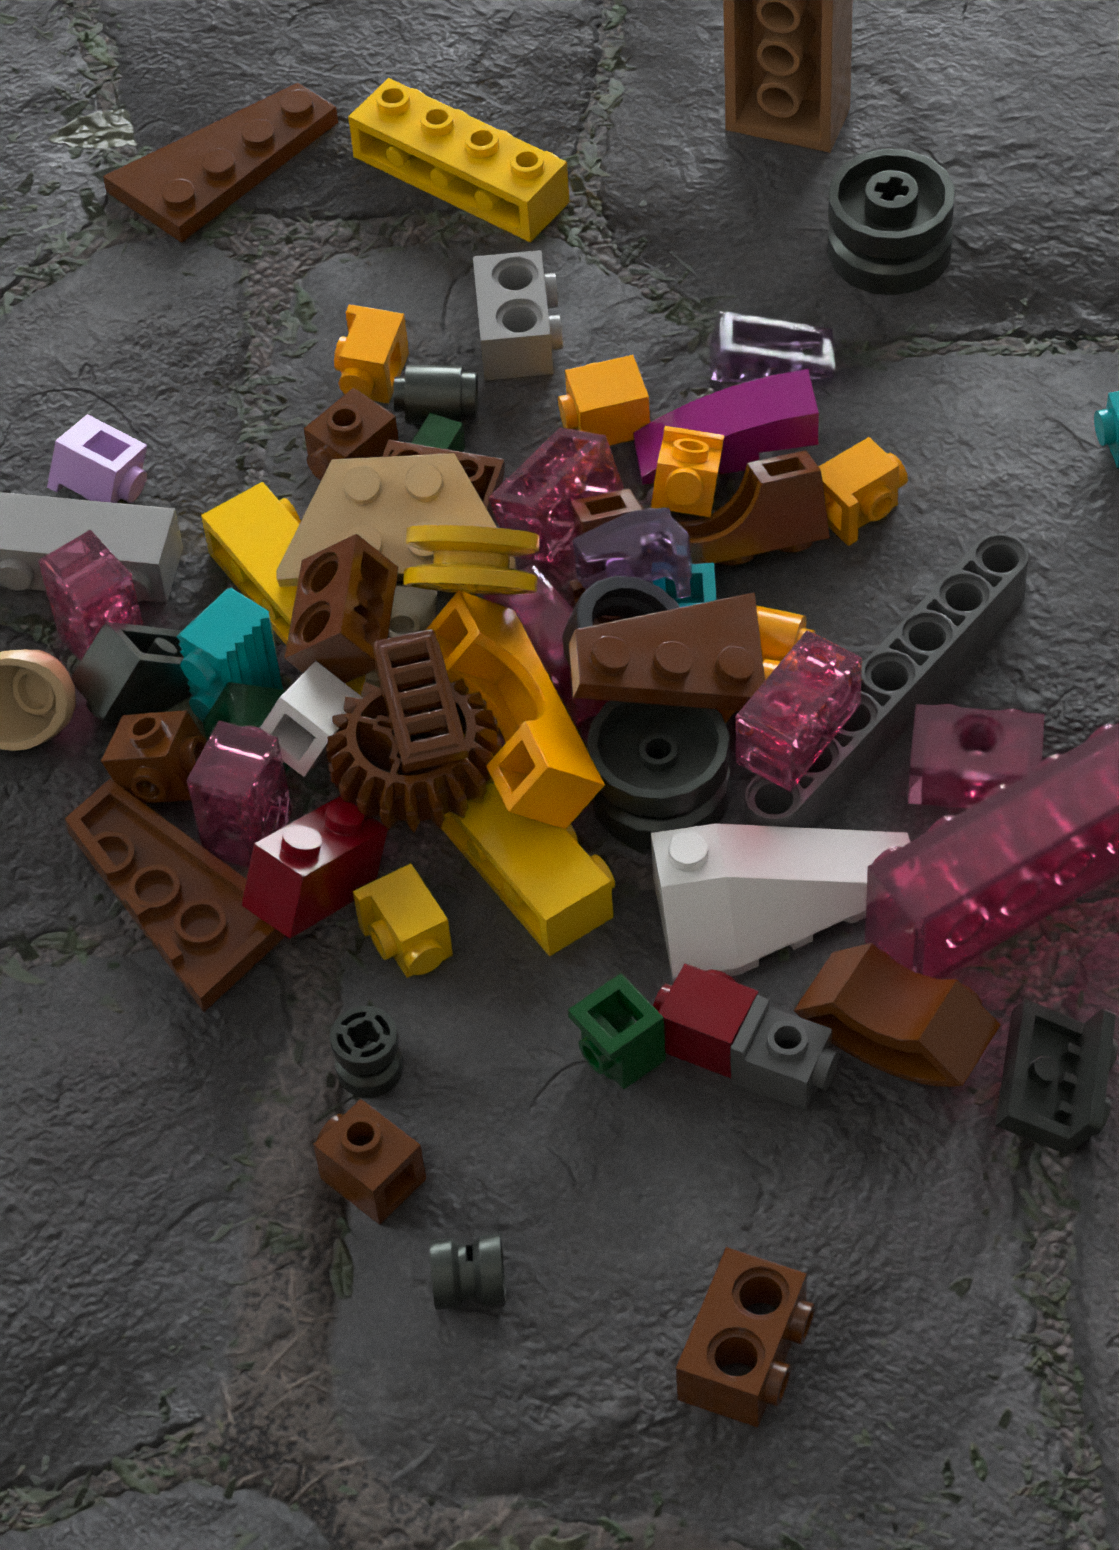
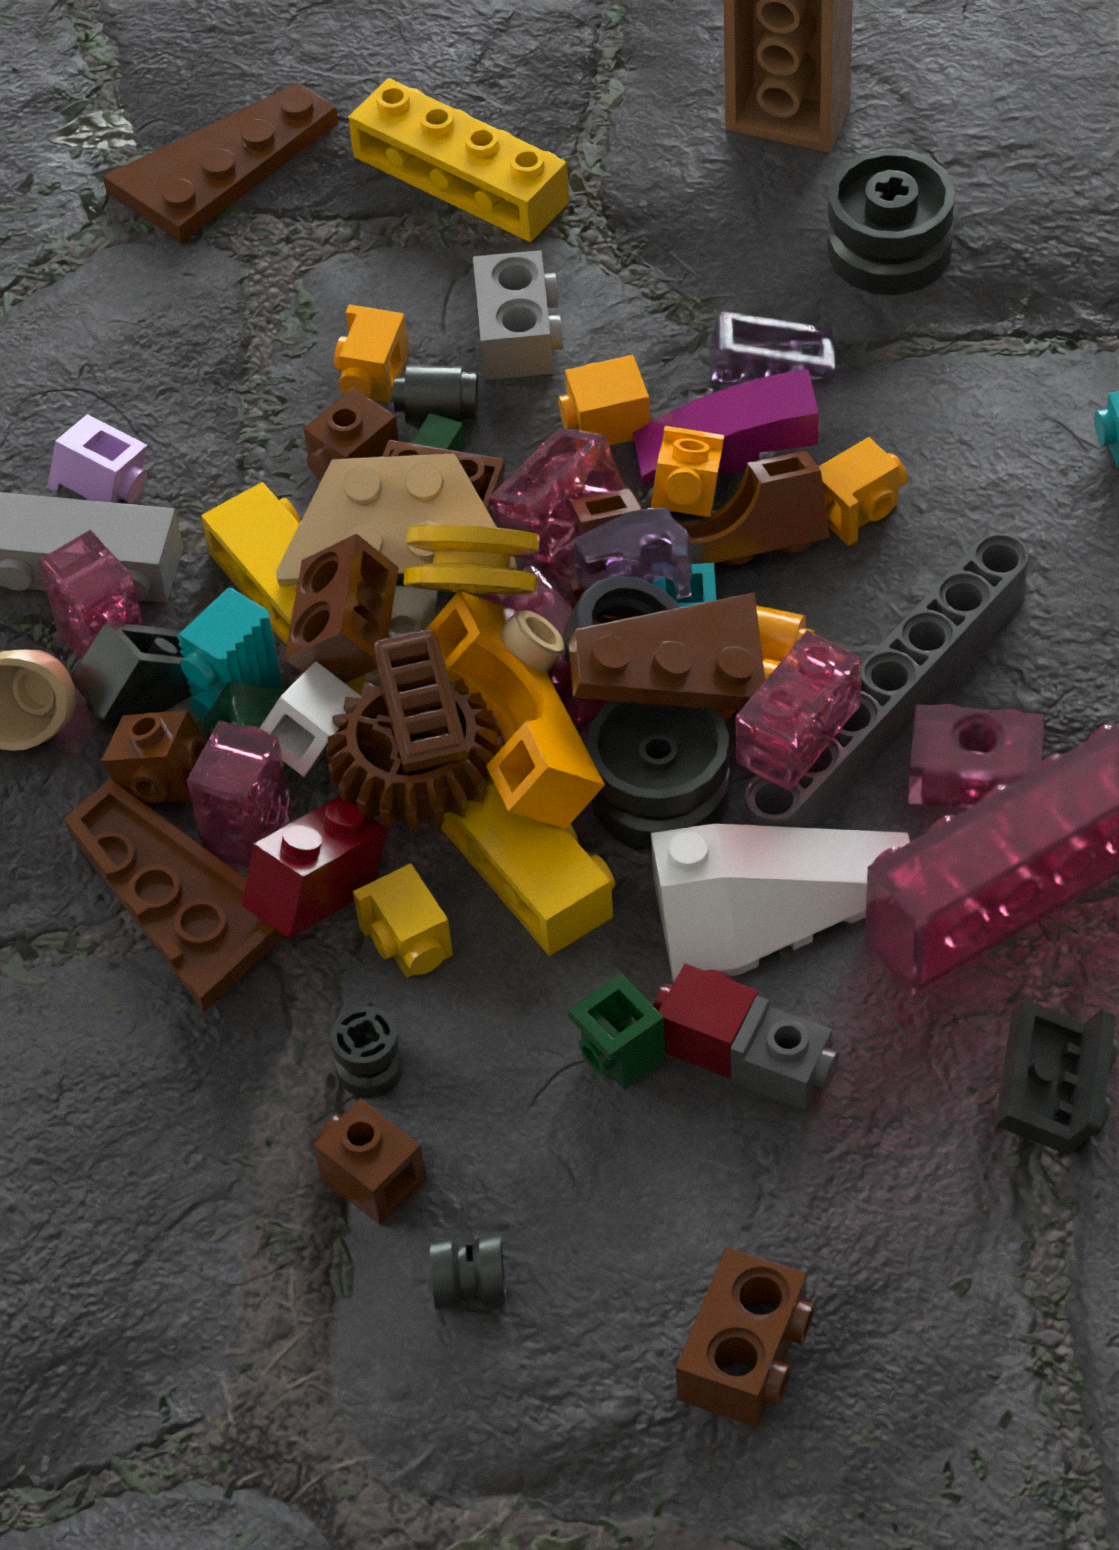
reddish brown brick [794,943,1001,1087] -> none
none -> tan tile [500,610,565,671]

